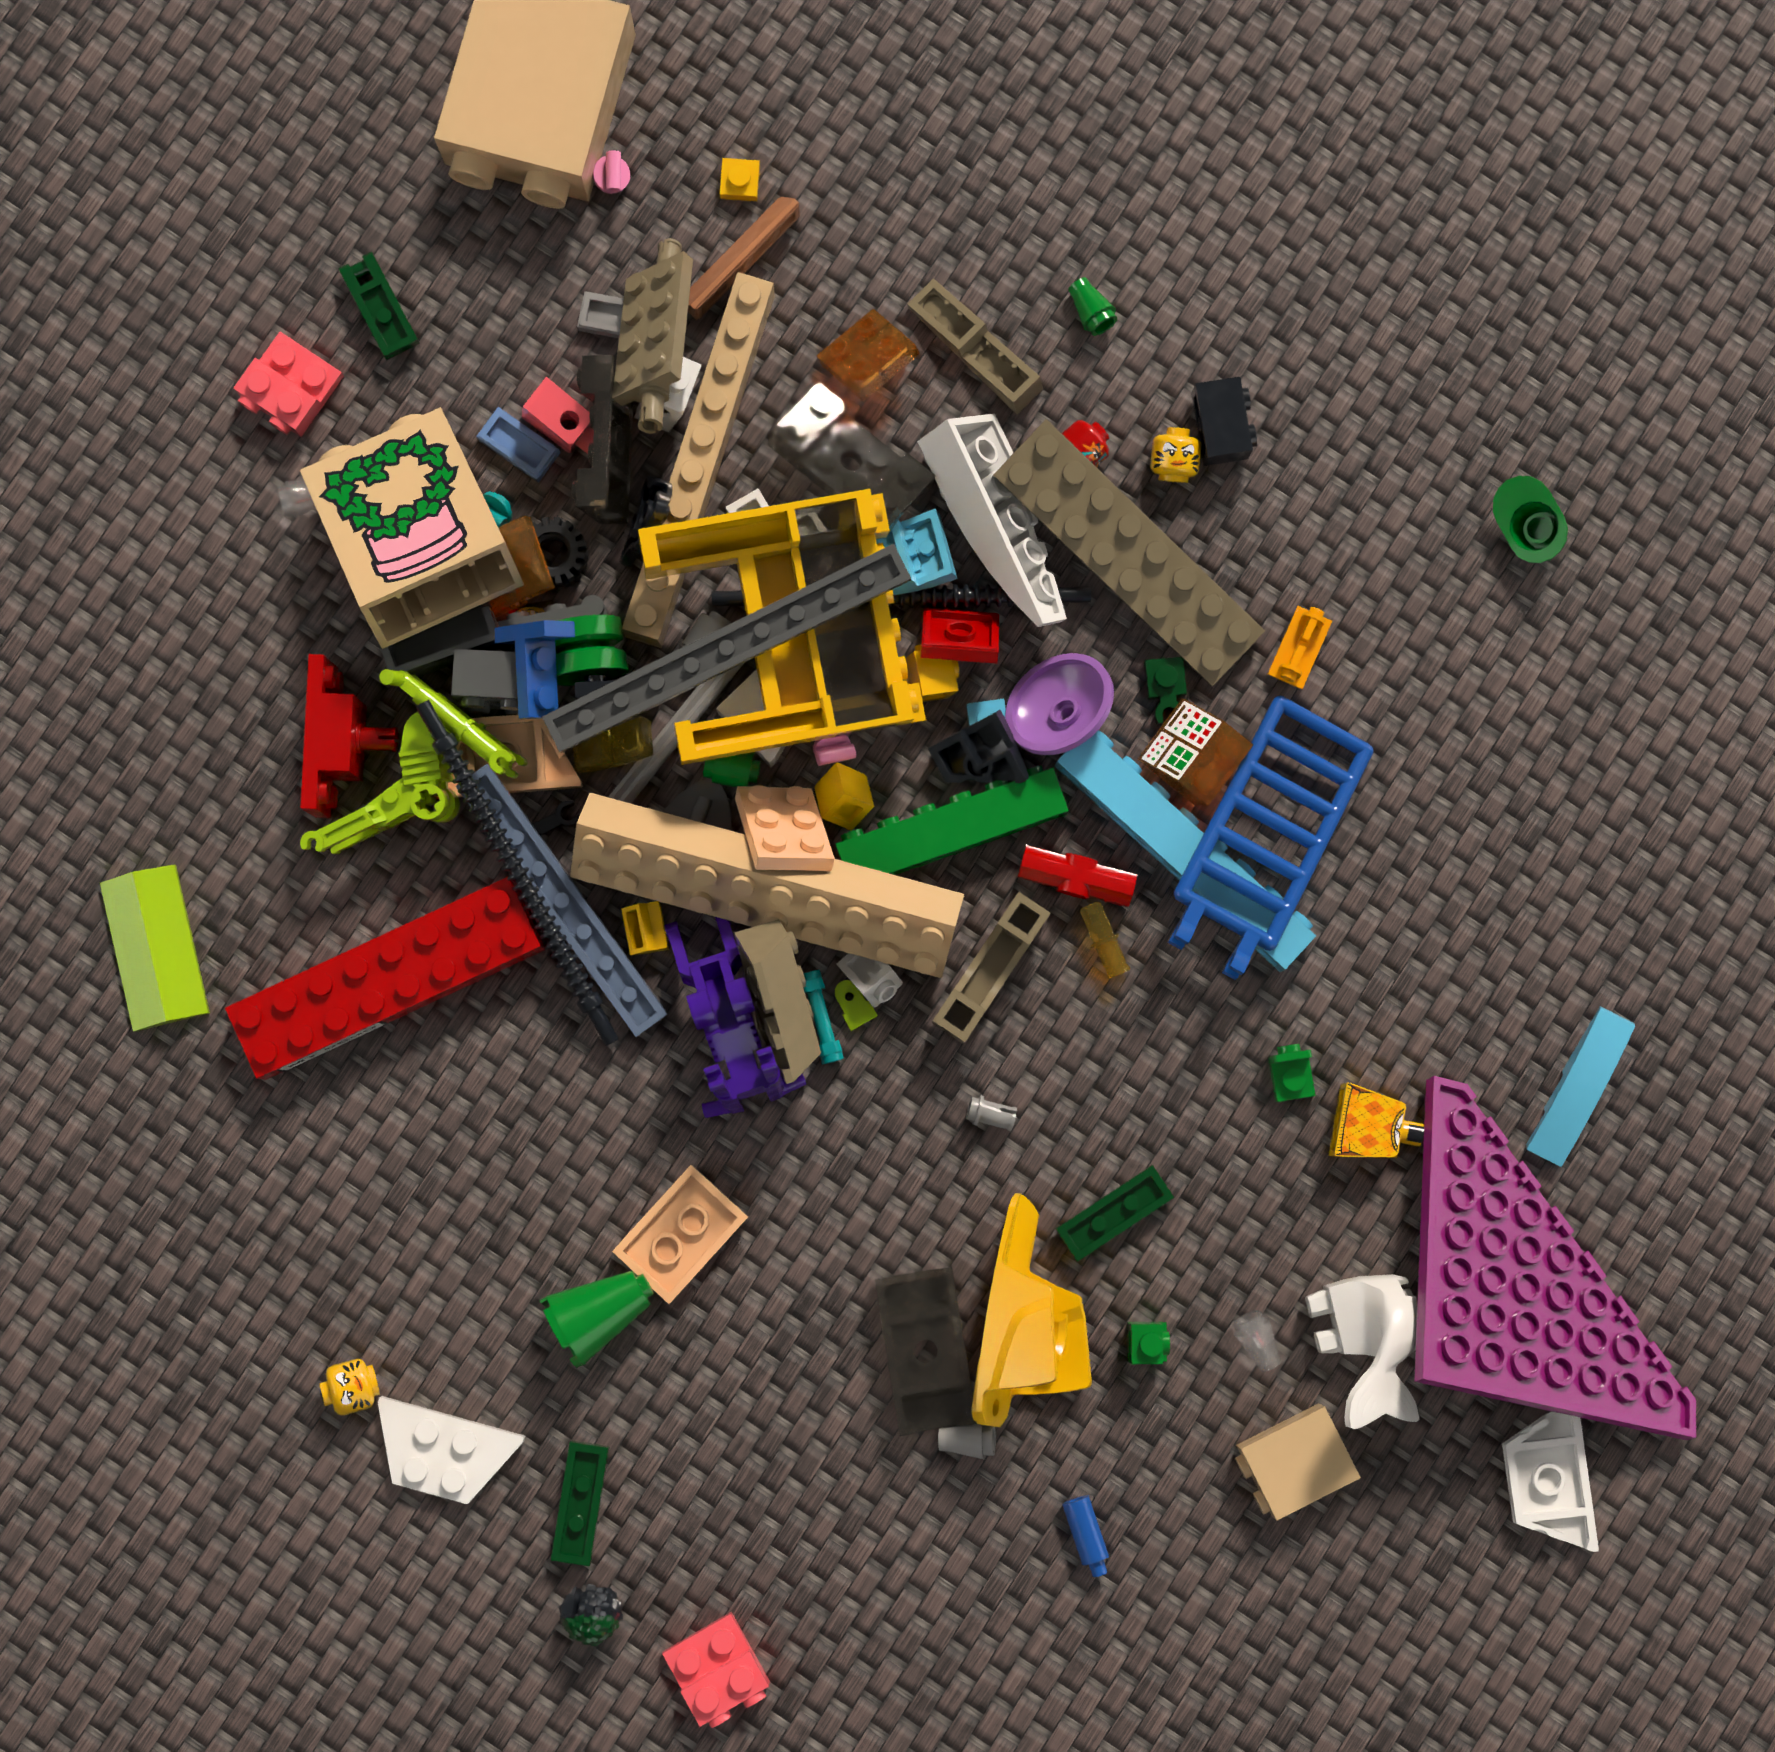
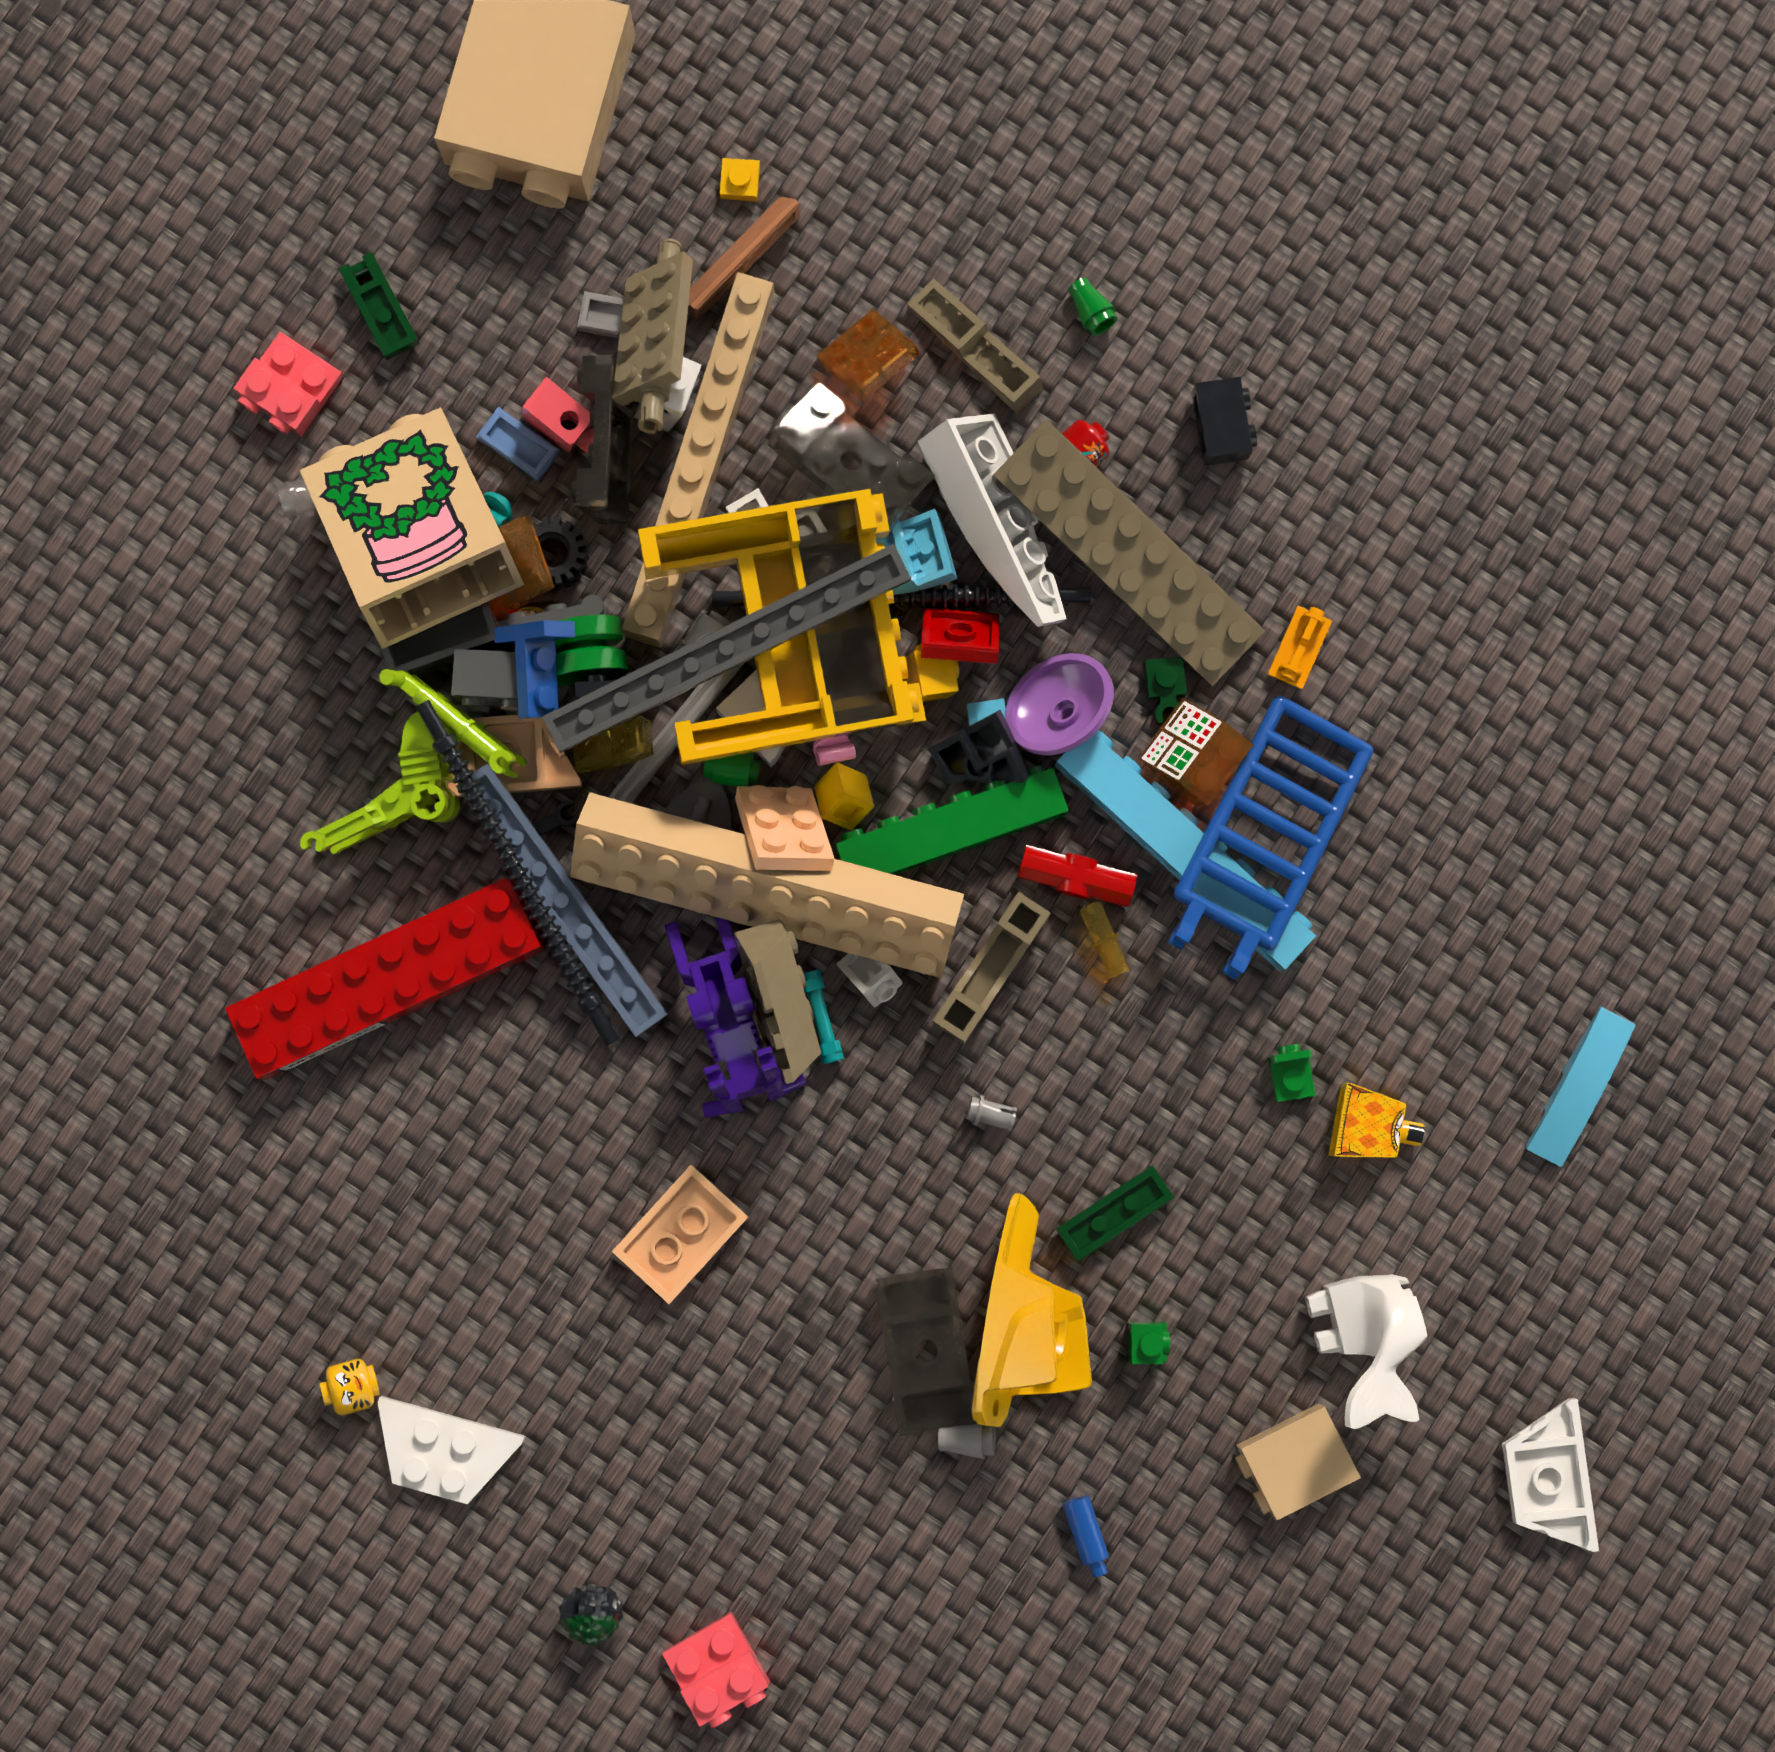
lime slope [100,865,210,1032] -> none
red brick [300,654,399,818] -> none
green cone [540,1271,654,1368] -> none
dark green plate [551,1441,610,1566] -> none
bright pink plate [593,151,630,194] -> none
black tile [619,475,673,567] -> none
yellow piece [621,901,669,955] -> none
lime piece [835,980,878,1031] -> none
yellow head [1150,427,1201,483] -> none
clear cone [1233,1310,1282,1372] -> none
magenta plate [1415,1076,1696,1440] -> none
green piece [1493,476,1568,563] -> none

